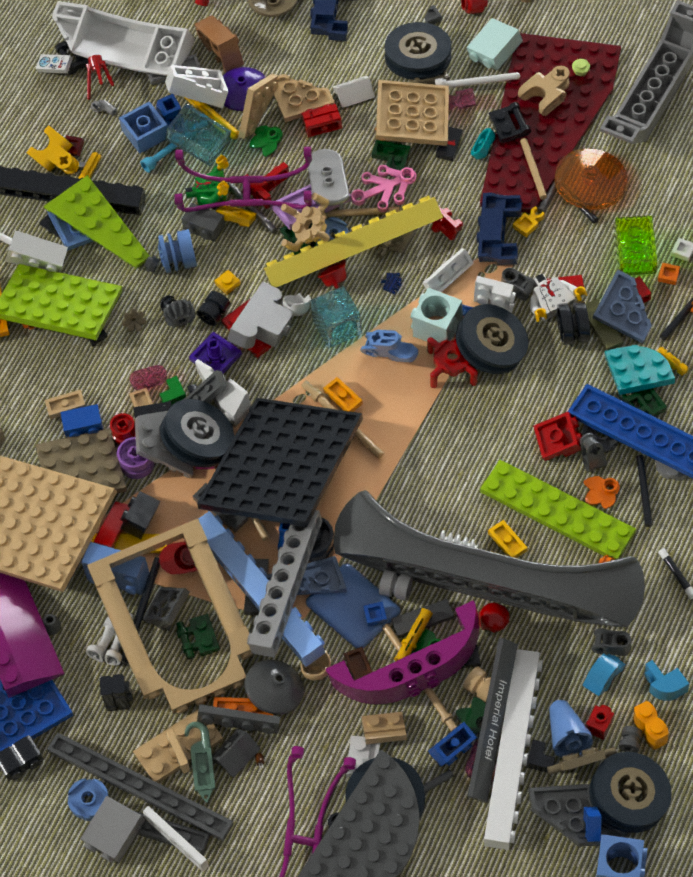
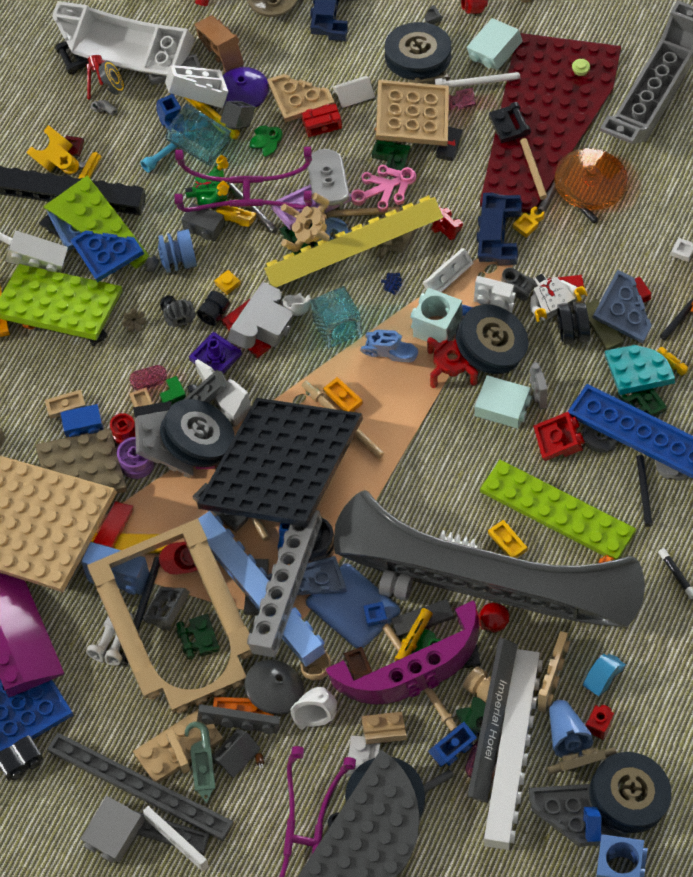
white tile [36,54,73,73] -> none
dark grey bar [42,614,61,635] -> none
medium blue plate [68,778,109,821] -> none
black brick [100,674,133,711] -> none
medium blue brick [119,101,170,154] -> none
black brick [120,491,161,539] -> none
tan plate [238,74,278,139] -> none
red bracket [245,162,289,209] -> none
red piece [318,259,347,289] -> none
teal plate [471,128,496,160] -> none
tan piece [518,66,570,116] -> none
black piece [527,739,555,773] -> none
dark grey piece [580,433,607,472] -> none
orange plate [584,476,620,509] -> none
dark grey piece [592,628,631,656] -> none
clear neon green brick [614,215,657,275] -> none
dark grey wheel [619,726,643,753] -> none
light orange brick [633,701,669,750] -> none
dark azure brick [644,660,689,701] -> none
orange plate [657,262,680,285] -> none
none -> blue plate [71,230,144,283]
none -> dark grey tile [99,60,125,95]
none -> dark grey brick [220,101,256,130]
none -> white helmet [290,687,337,730]
none -> light aqua brick [474,375,533,428]
none -> light grey plate [530,362,547,410]
none -> tan wing [538,631,571,713]

